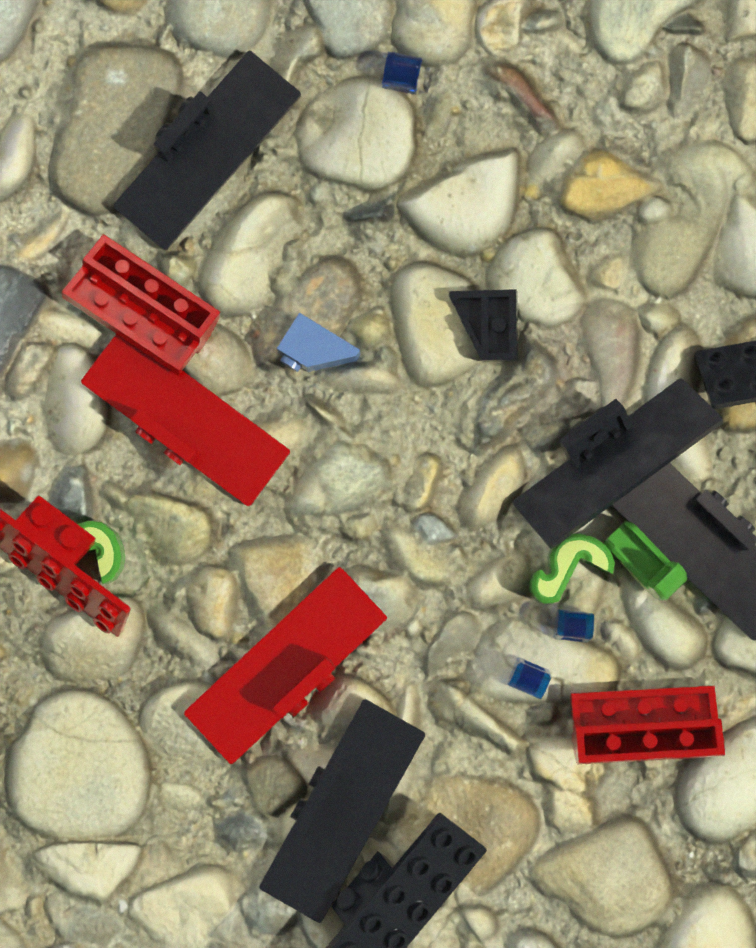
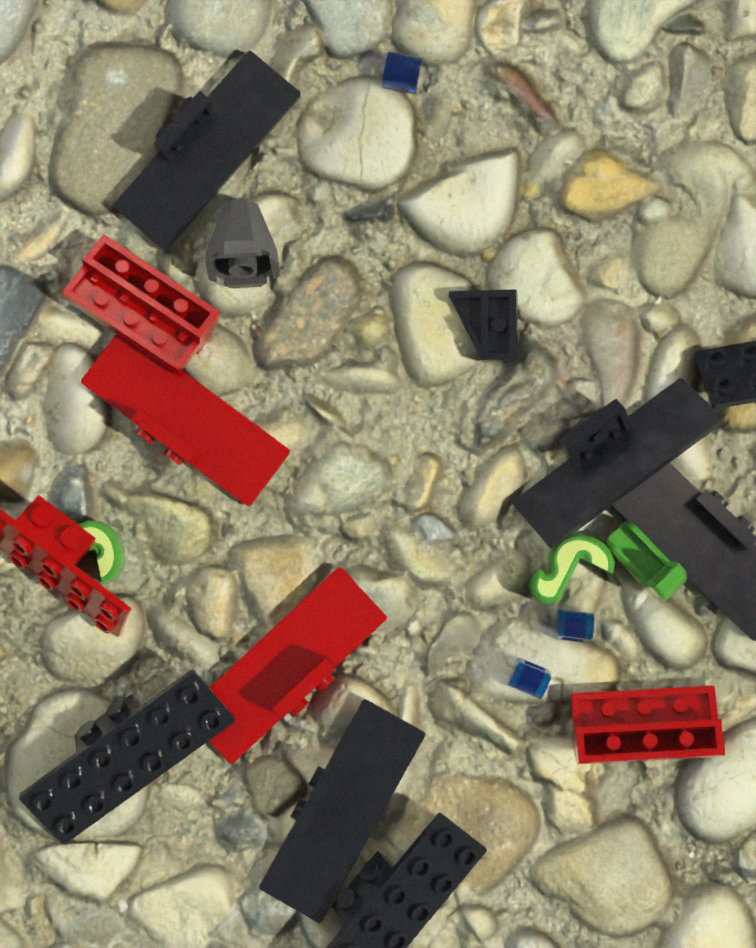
medium blue slope [277,313,360,372] -> none
none -> black bracket [19,669,235,844]
none -> dark grey cone [205,197,280,289]

